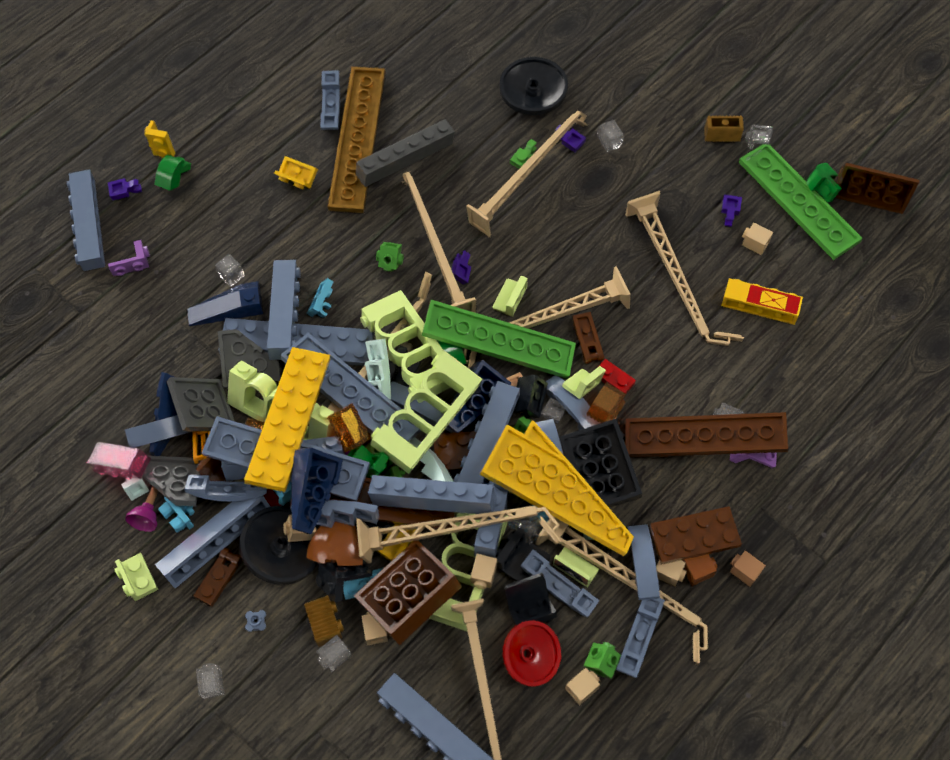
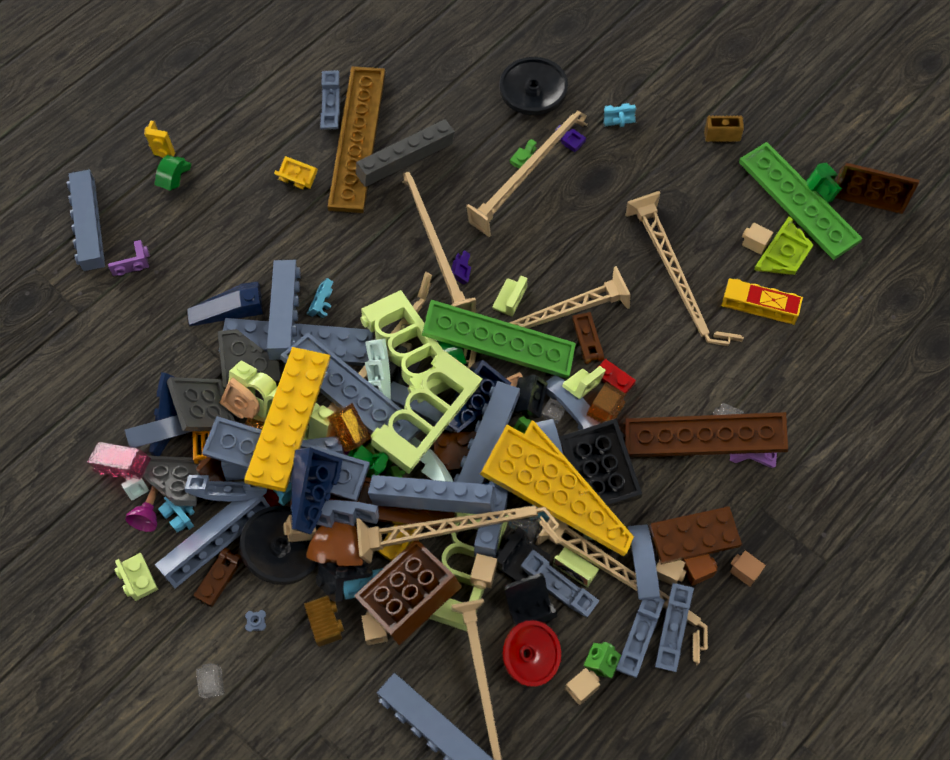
dark purple plate [108,178,142,201] -> none
clear brick [215,254,244,287] -> none
clear brick [317,635,352,672] -> none
bright green brick [376,242,404,271] -> none
clear brick [597,120,624,152] -> none
dark purple plate [721,194,742,227] -> none
clear bracket [746,124,773,149] -> none
none -> light nougat tile [219,378,260,419]
none -> medium azure hips [604,103,636,127]
none -> sand blue slope [655,583,694,672]
none -> lime wing [754,217,813,275]

